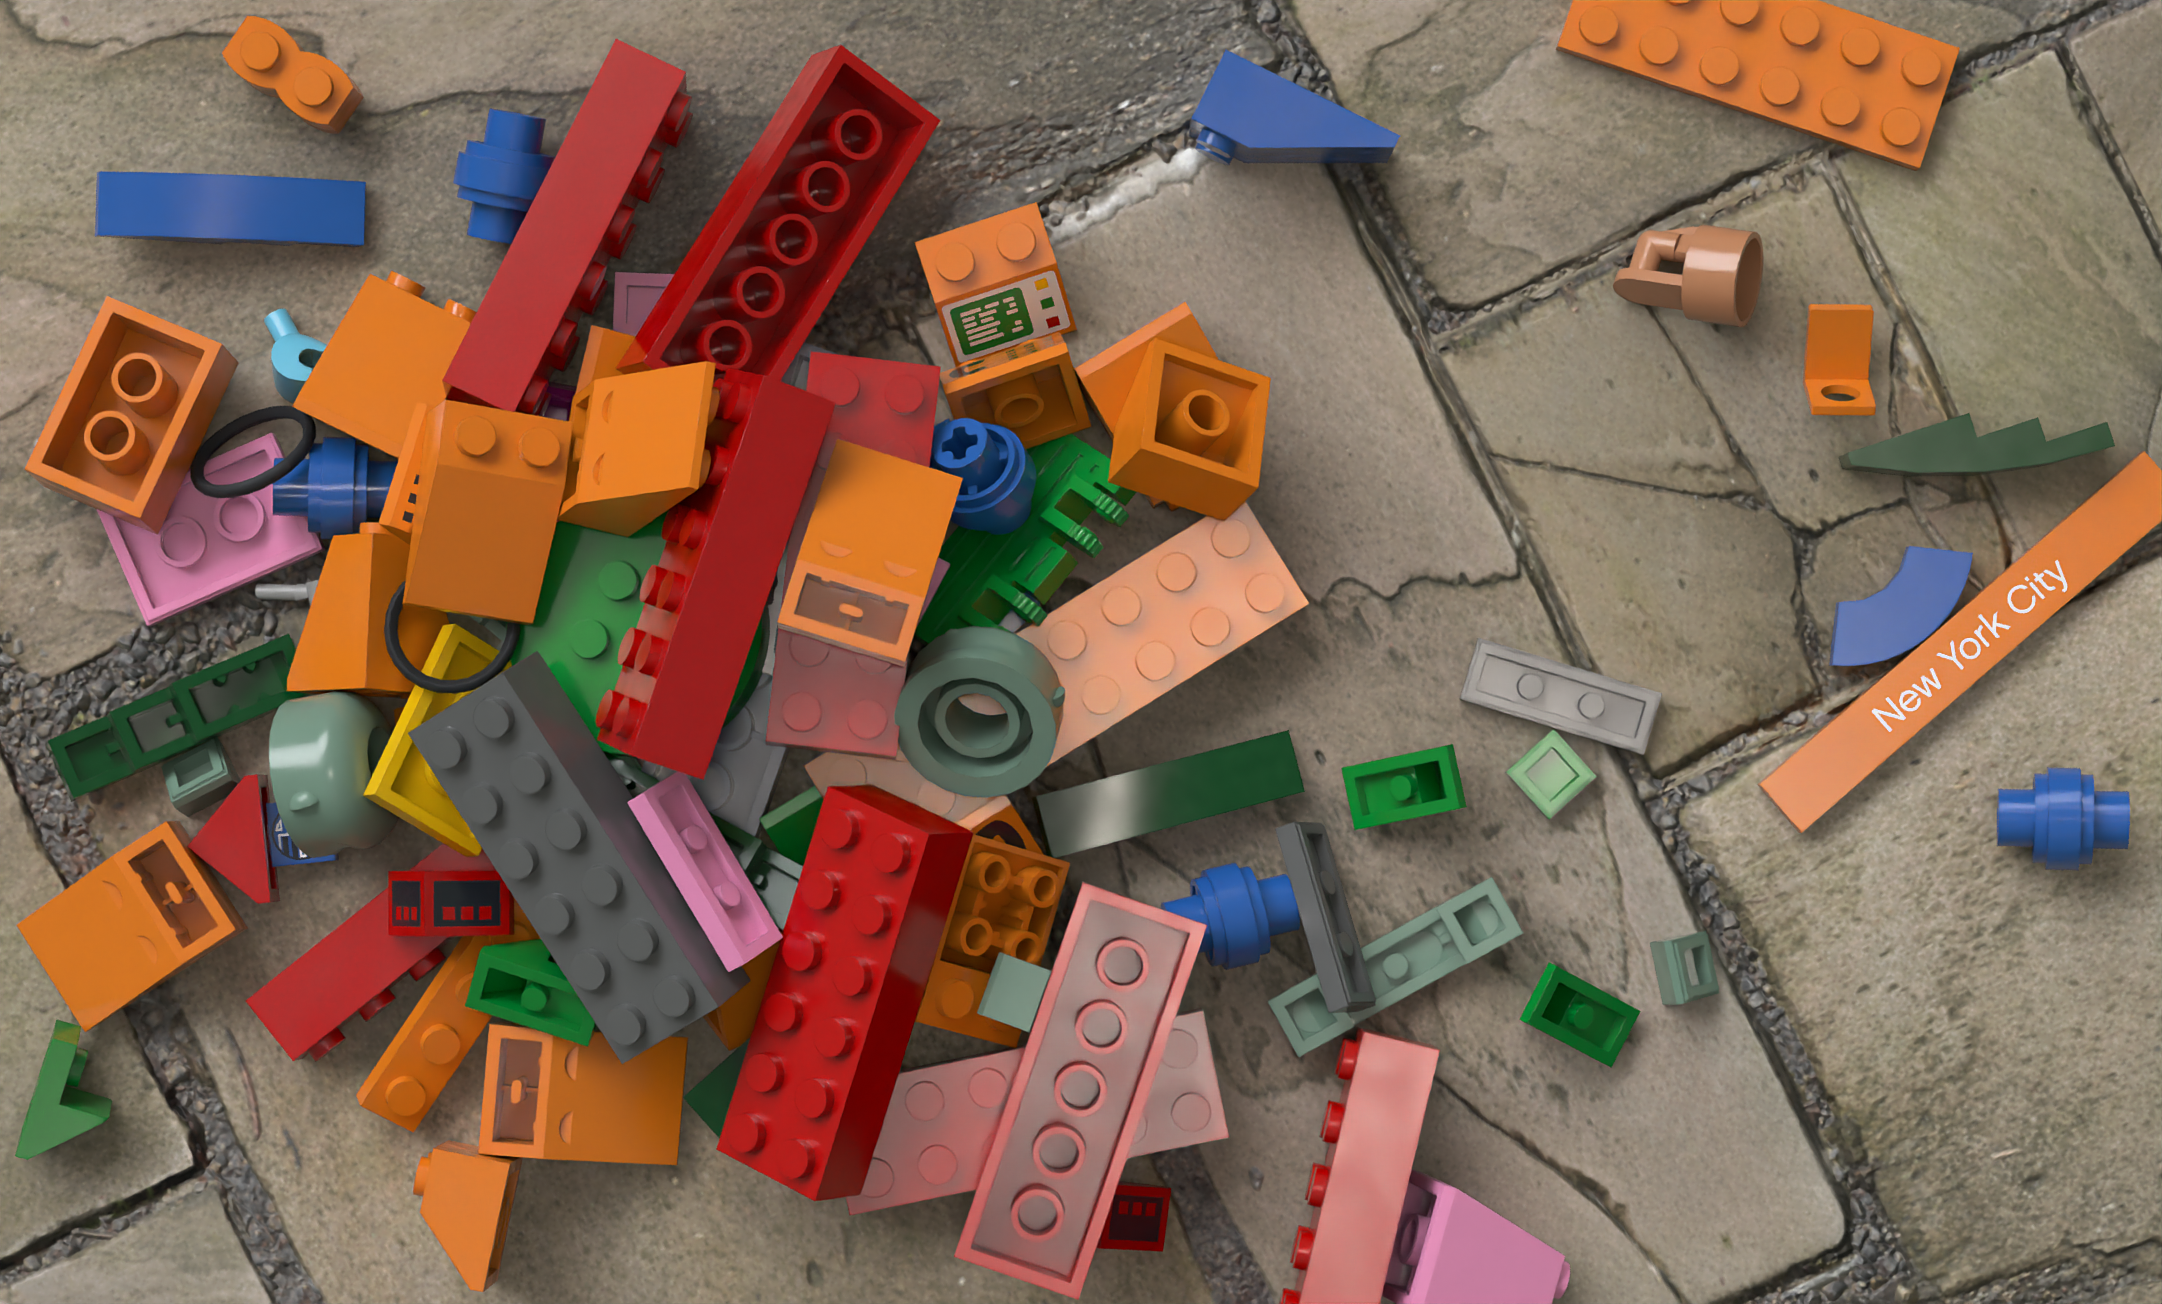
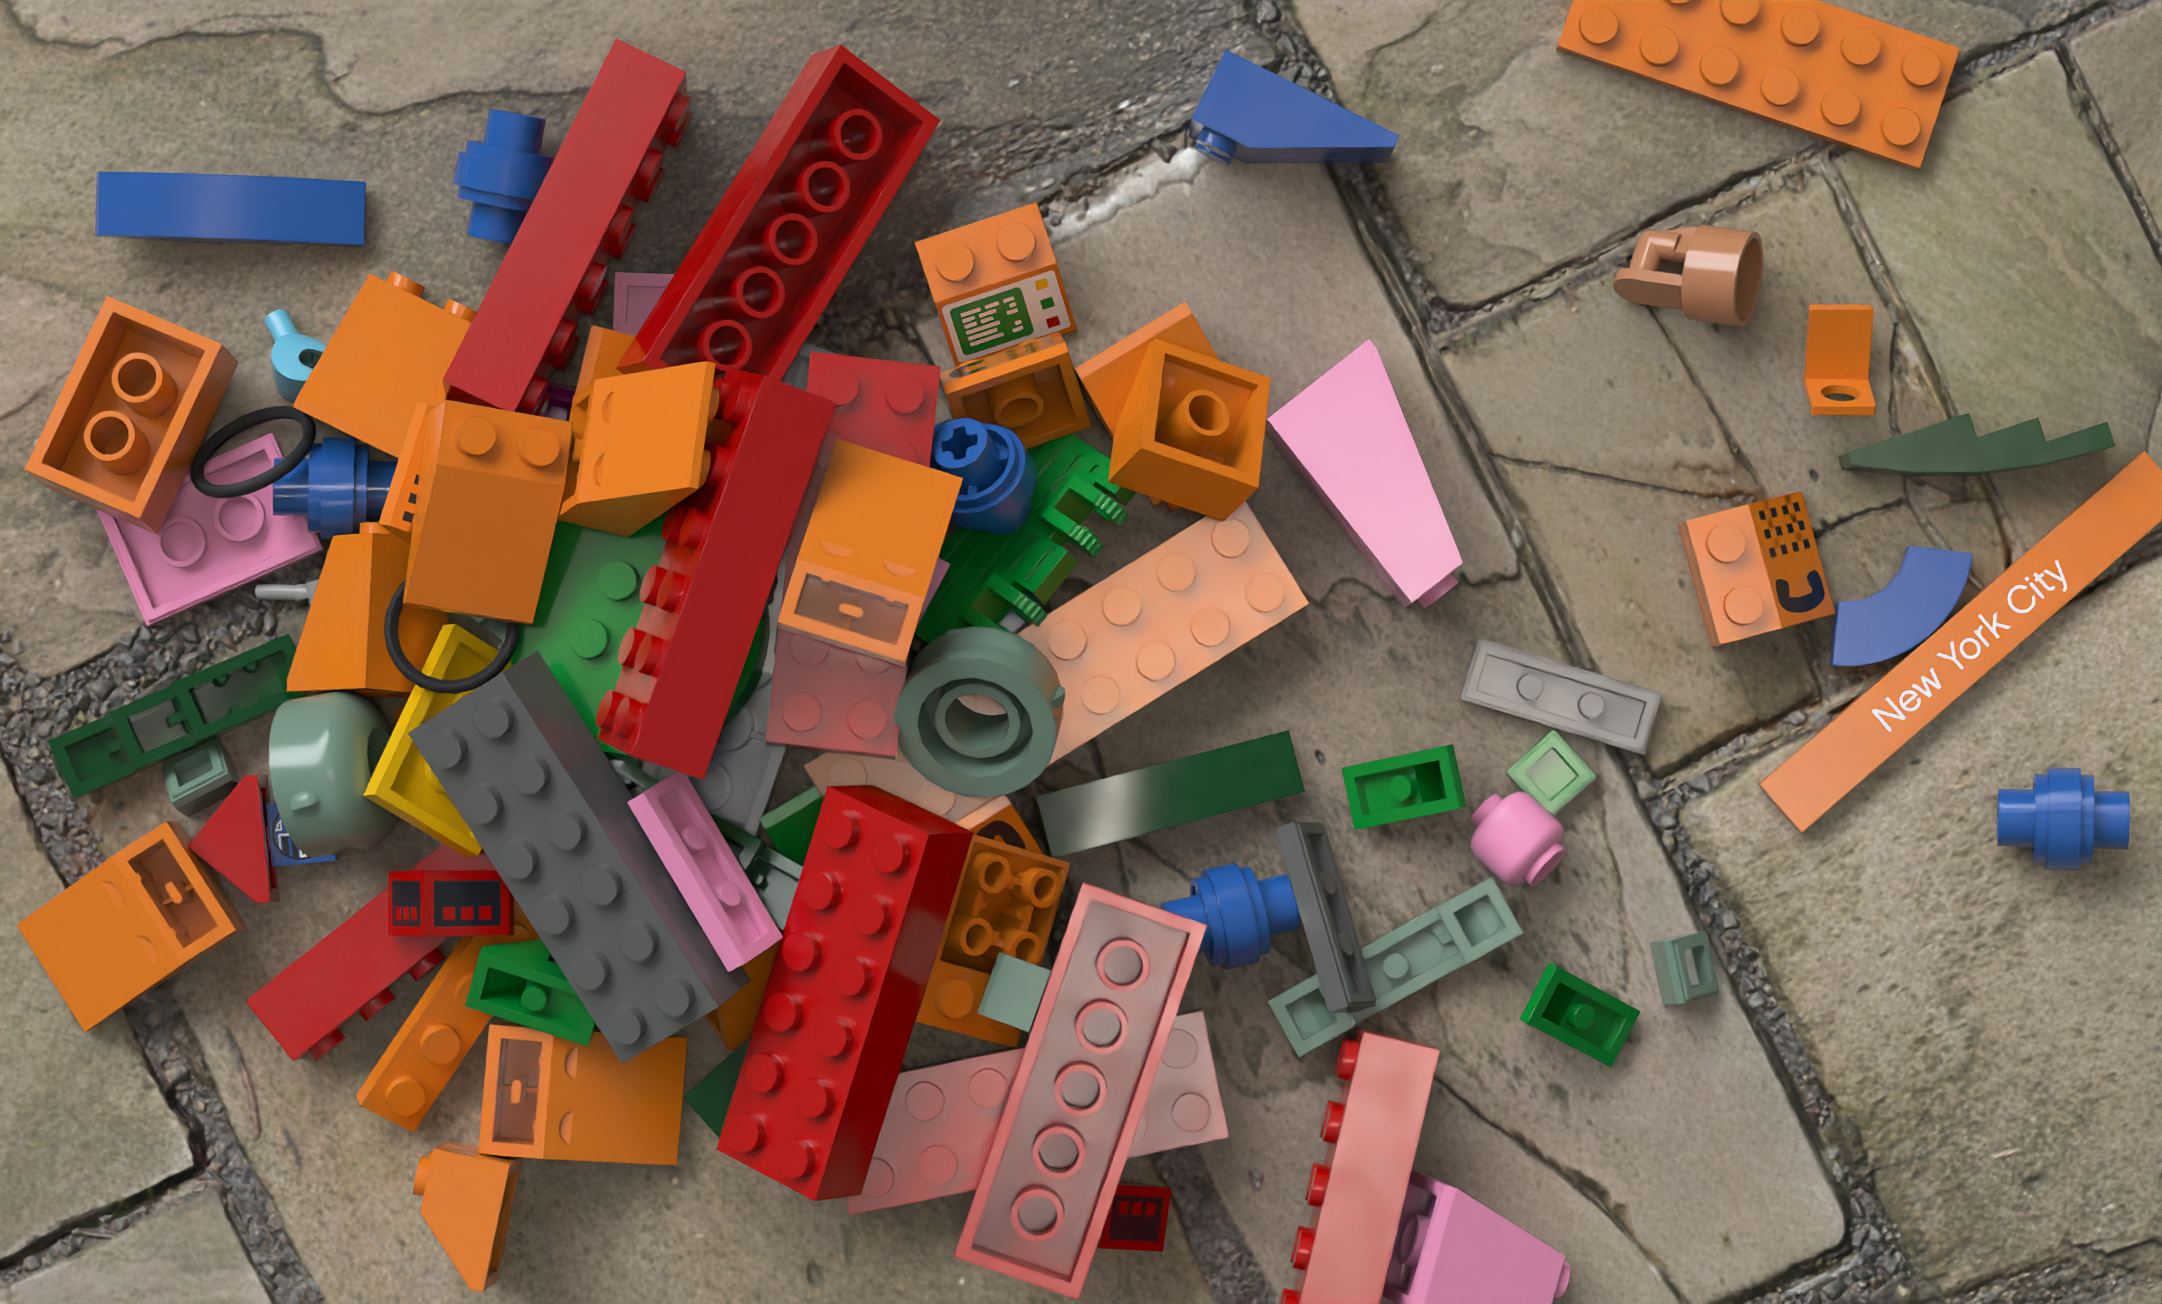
green slope [15,1020,112,1160] -> none
orange brick [222,16,364,134] -> none
none -> bright pink slope [1265,339,1463,609]
none -> bright pink head [1471,792,1566,886]
none -> orange slope [1678,491,1835,647]

